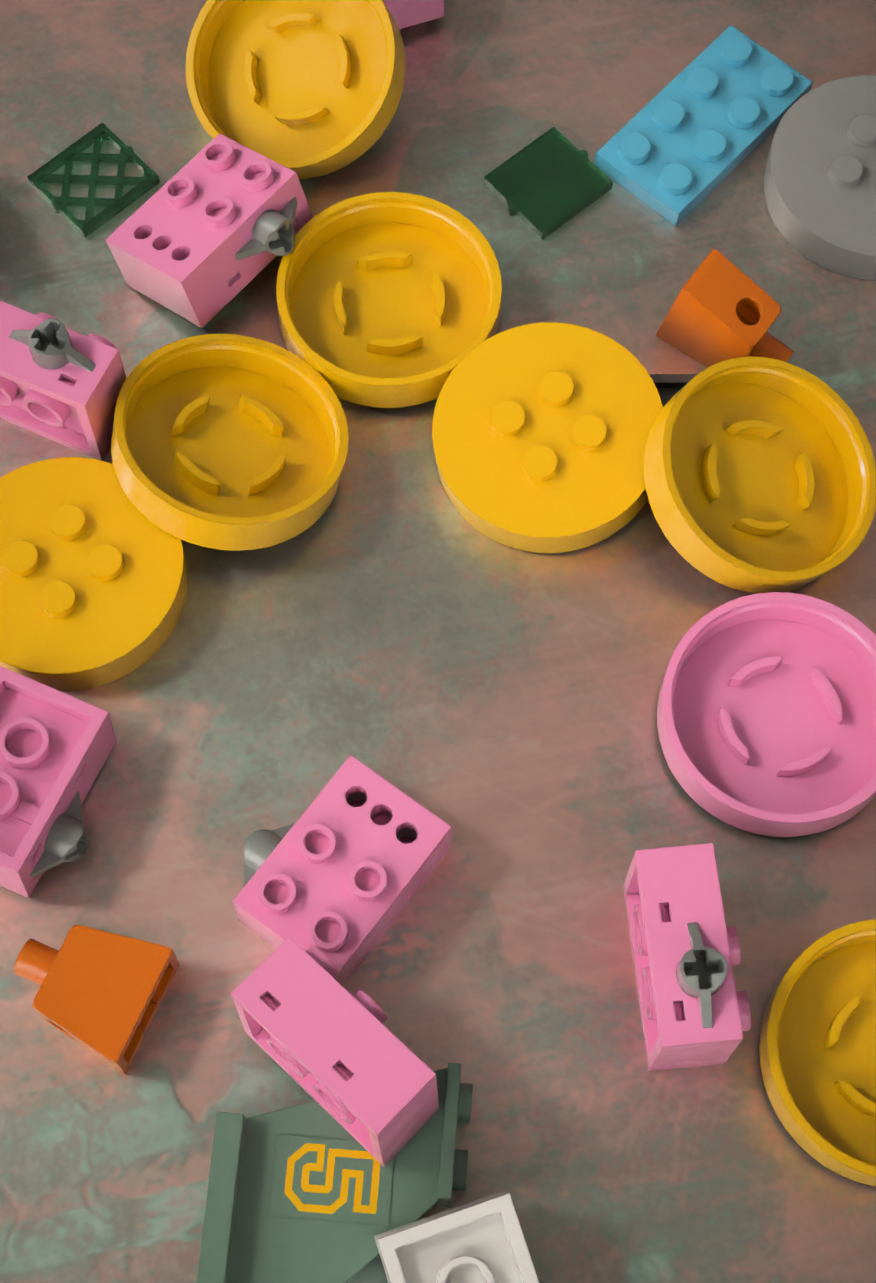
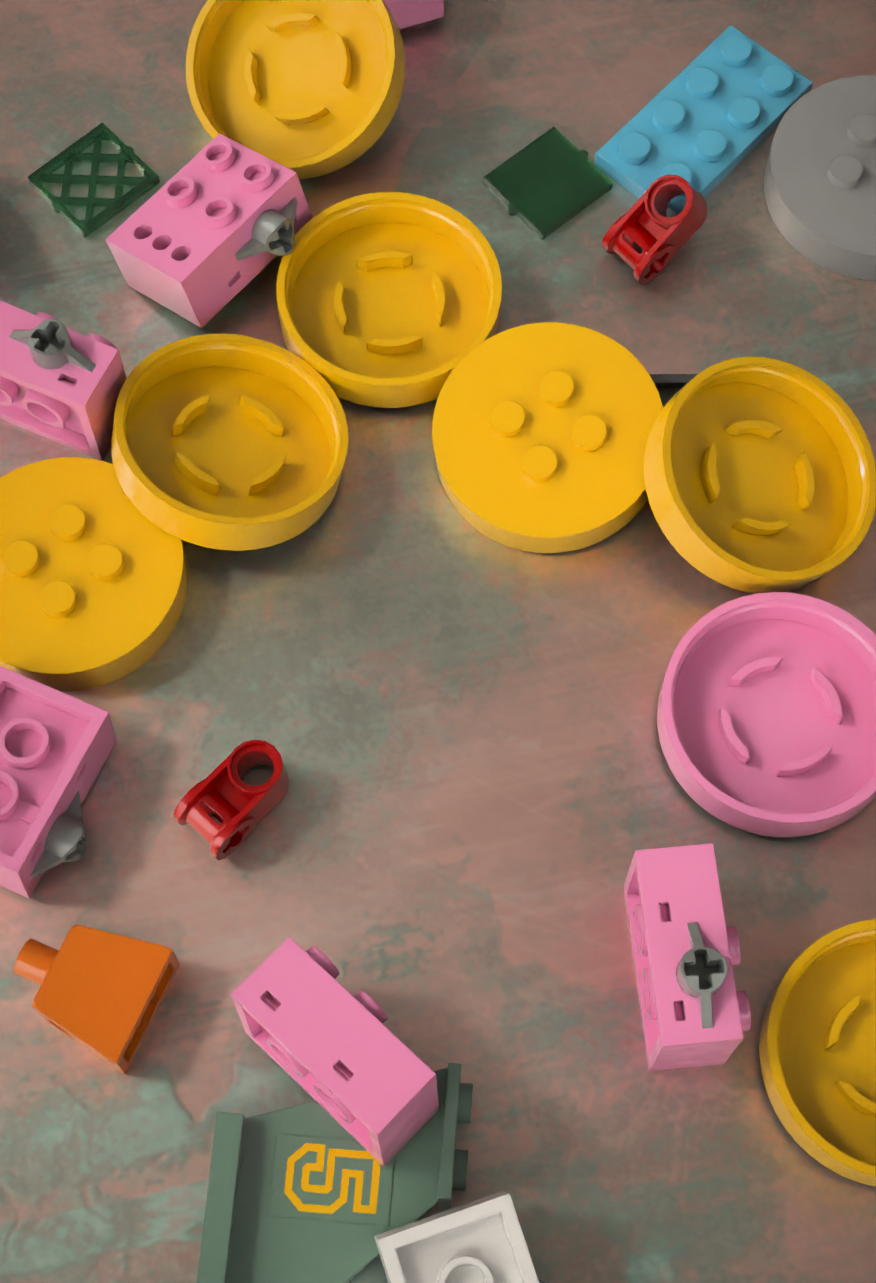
bright pink piece [232,755,451,987] -> none
orange torso [655,248,795,368] -> none
none -> red piece [173,739,289,860]
none -> red piece [602,174,708,285]

